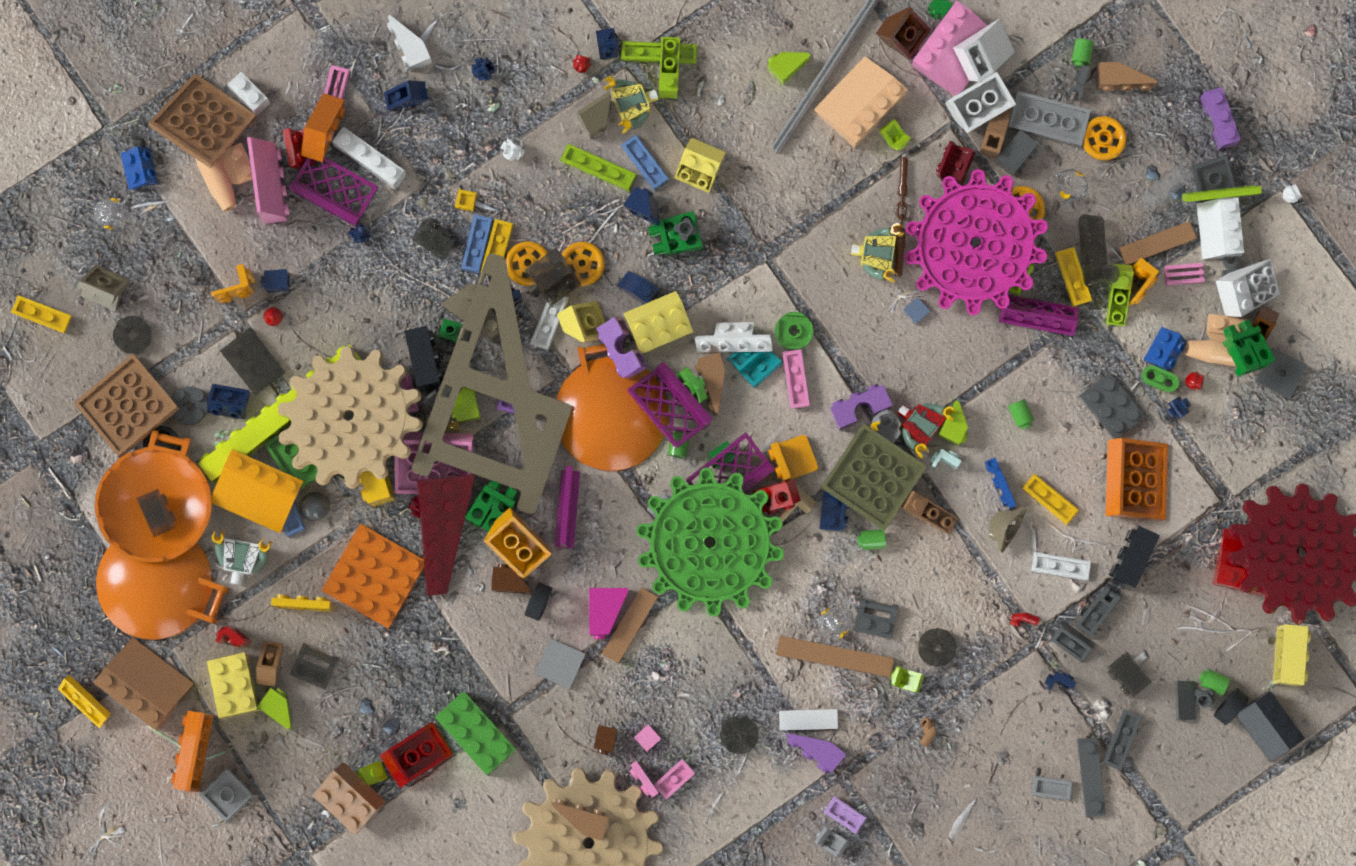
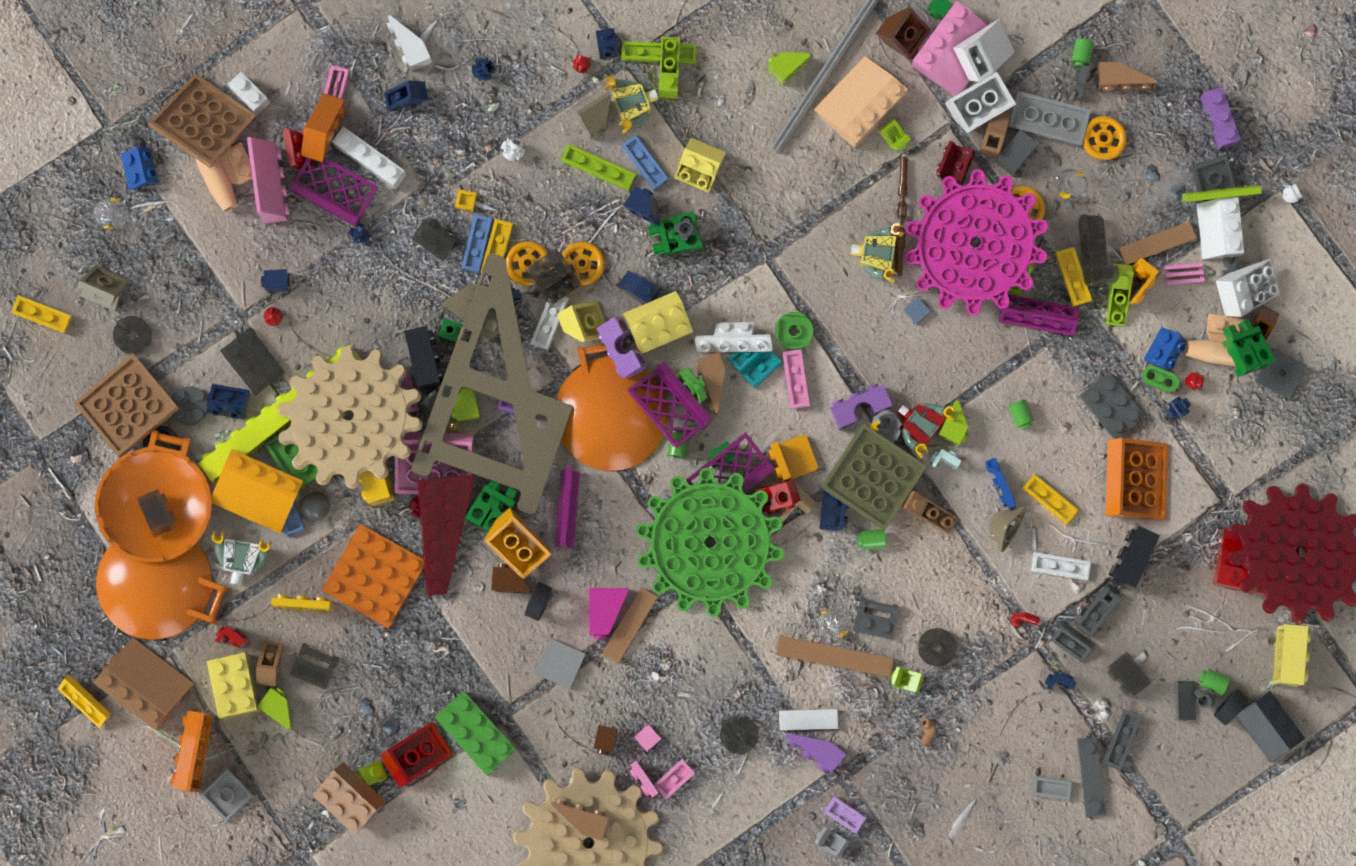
light orange bracket [211,264,256,304] -> none

